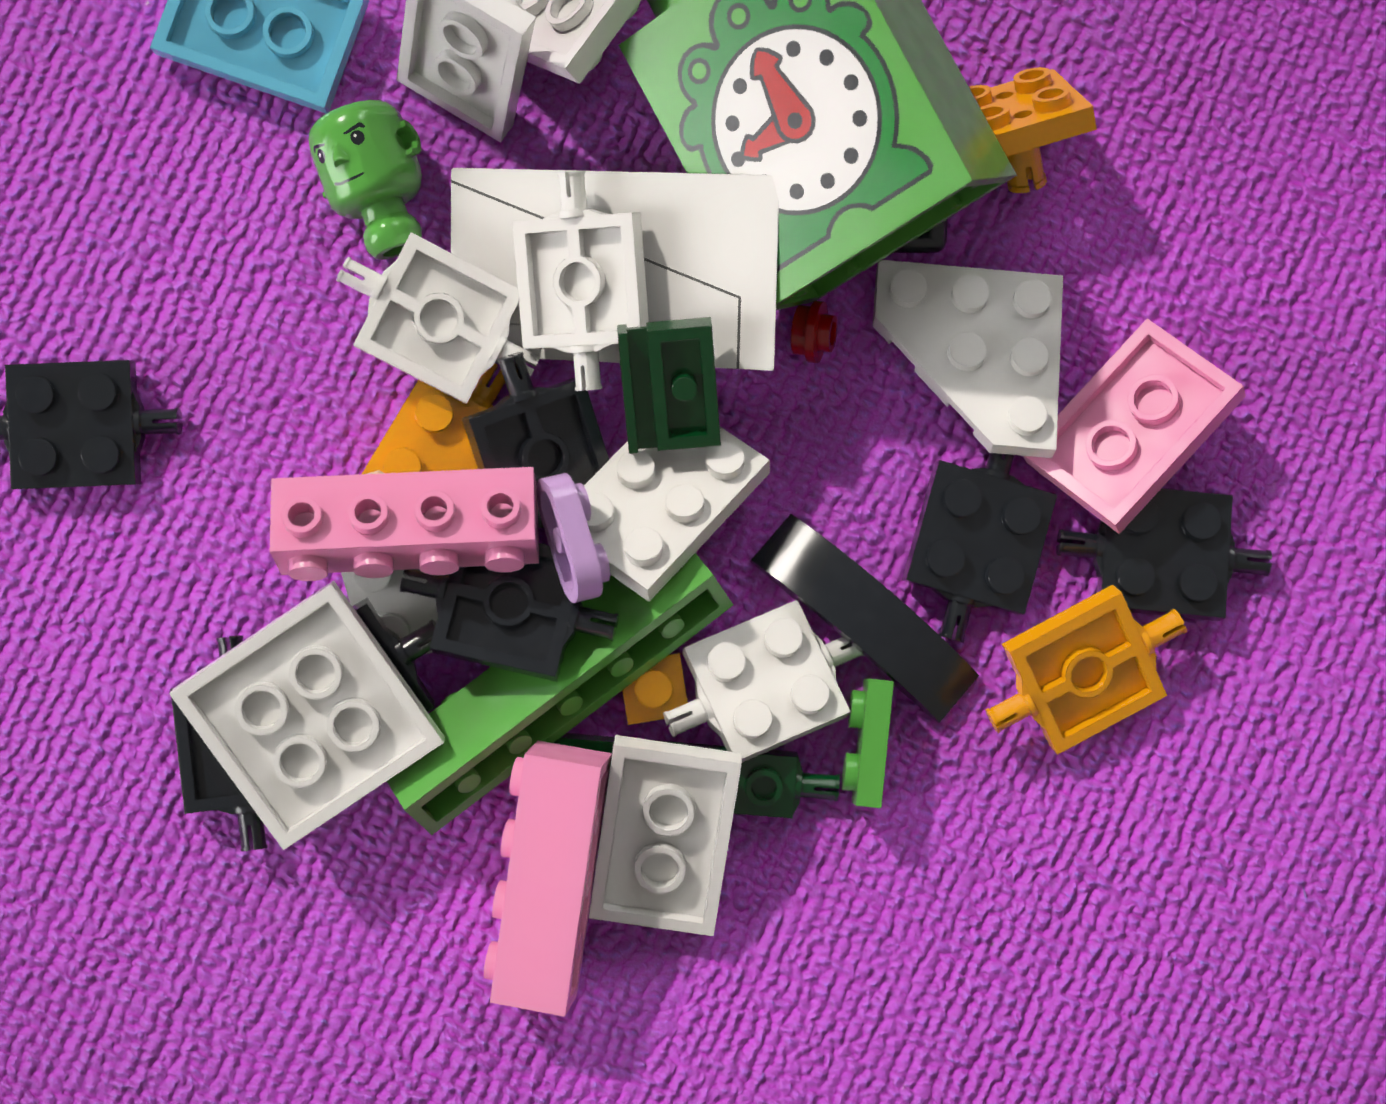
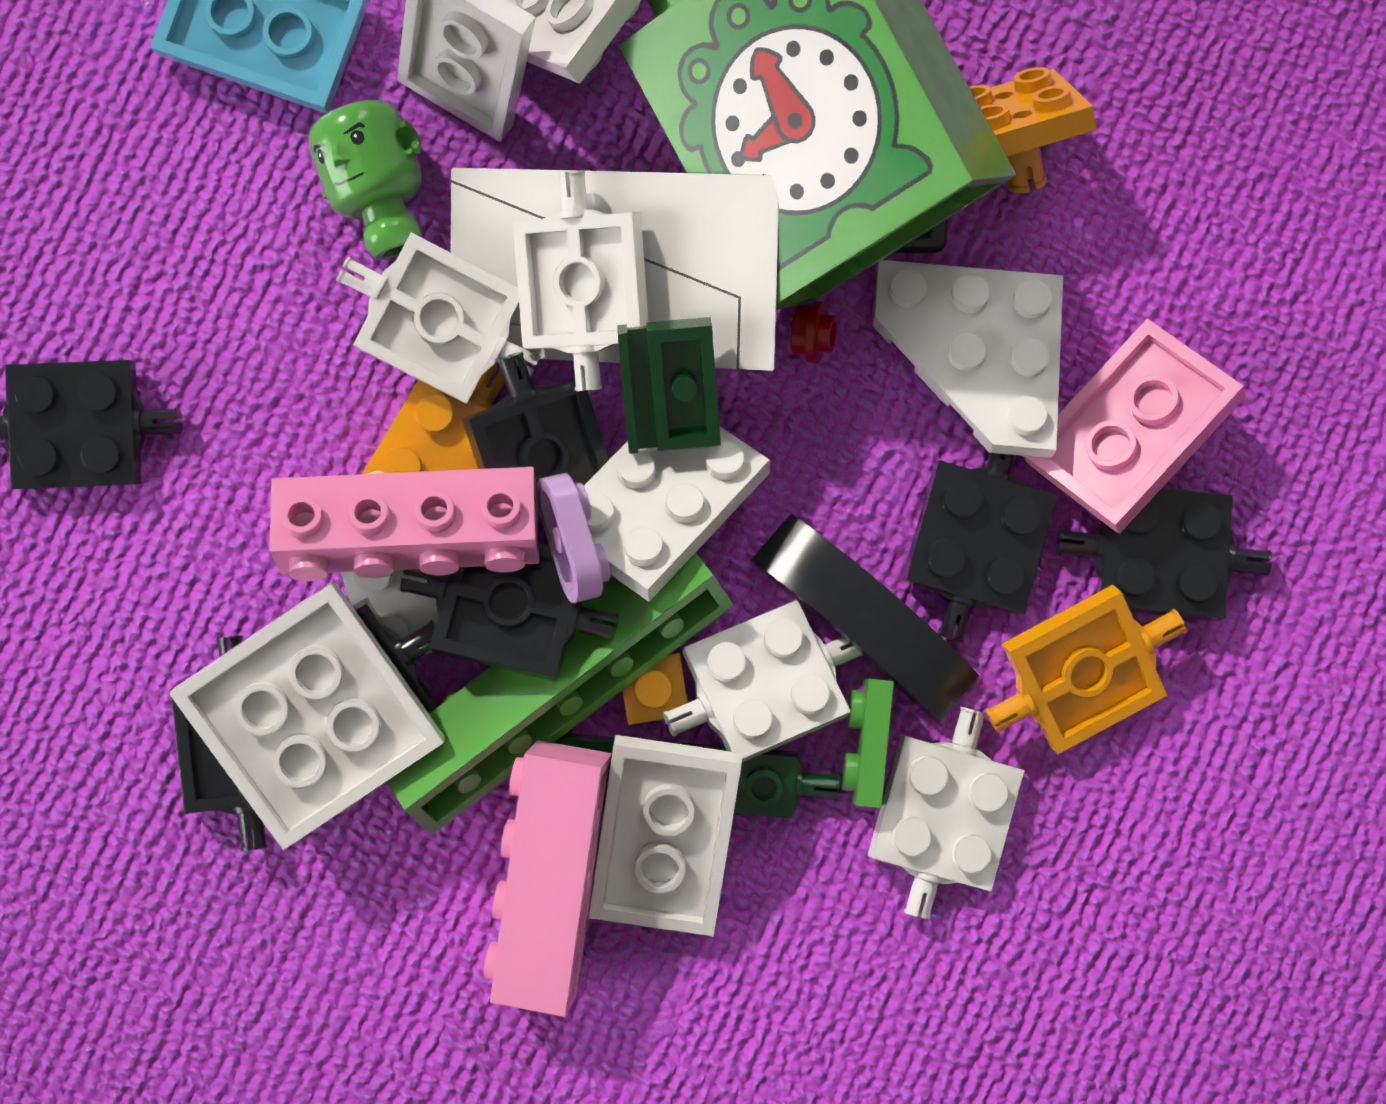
none -> white plate [867,707,1024,920]

